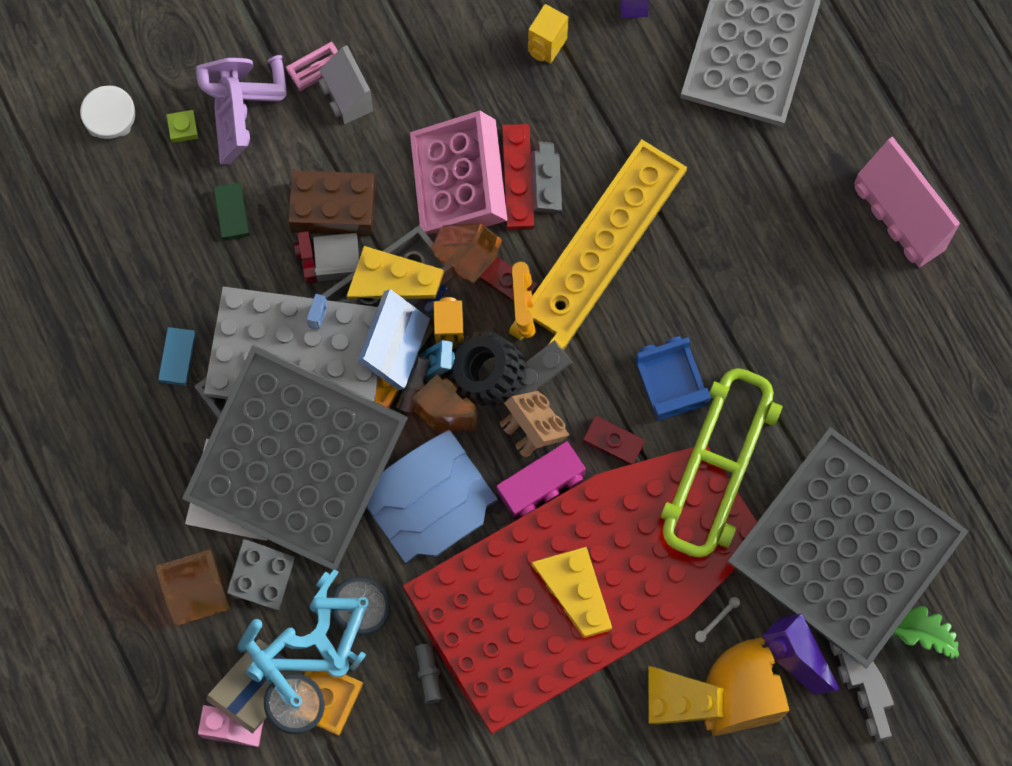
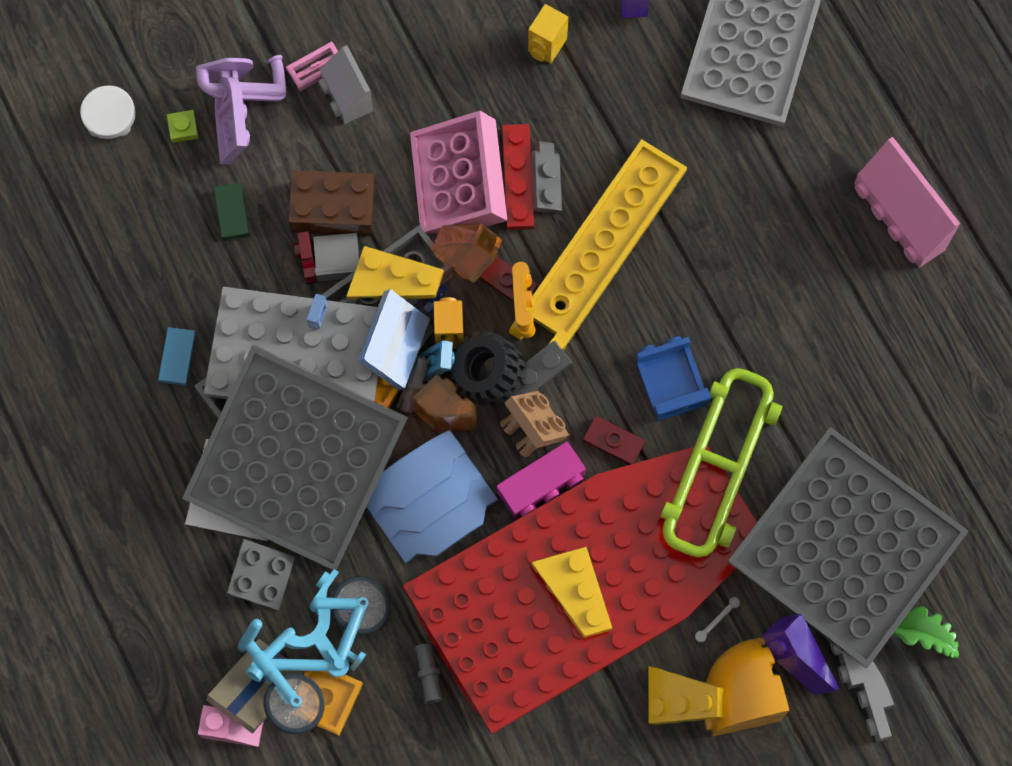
clear orange slope [155,549,230,626] -> none

